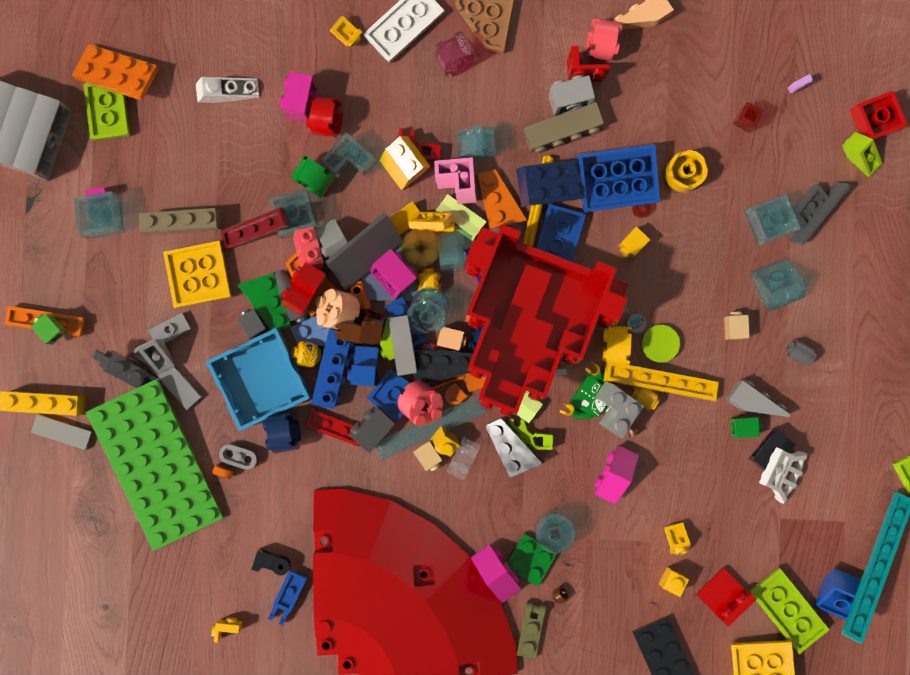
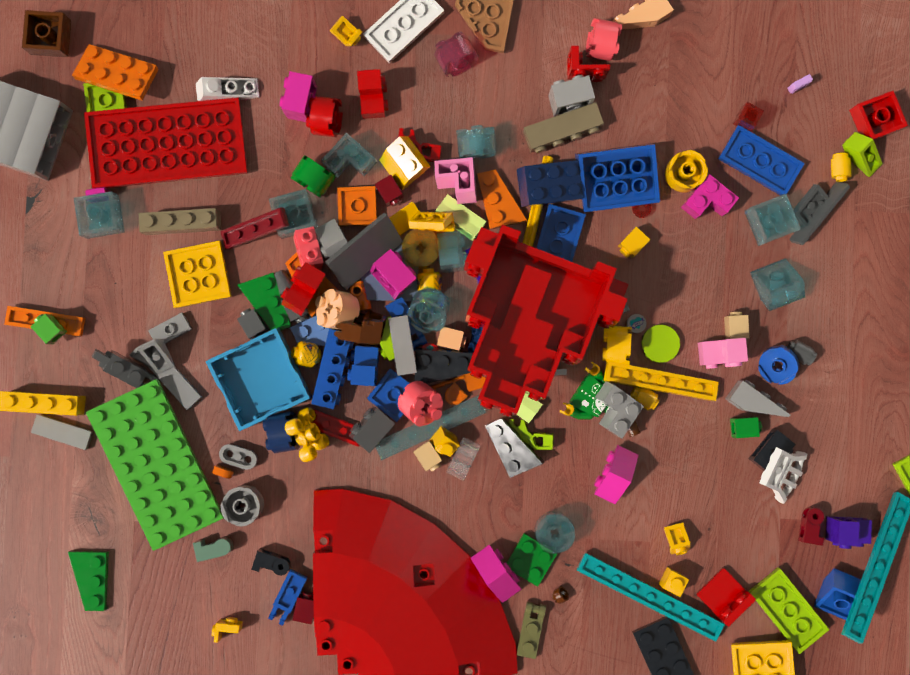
none -> reddish brown brick [22,10,71,57]
none -> green wing [68,551,109,611]
none -> red plate [84,97,248,189]
none -> sand green leg [193,537,234,562]
none -> light grey brick [221,485,264,527]
none -> yellow gear [285,407,329,462]
none -> dark red brick [292,592,314,625]
none -> orange plate [337,186,377,227]
none -> red brick [357,69,389,119]
none -> dark red brick [375,174,403,207]
none -> teal plate [576,552,725,642]
none -> dark pink brick [681,174,739,219]
none -> bright pink brick [698,338,748,369]
none -> blue plate [718,125,805,197]
none -> blue plate [758,345,799,385]
none -> dark red leg [798,507,824,546]
none -> dark purple brick [825,516,872,549]
none -> yellow brick [831,153,852,182]

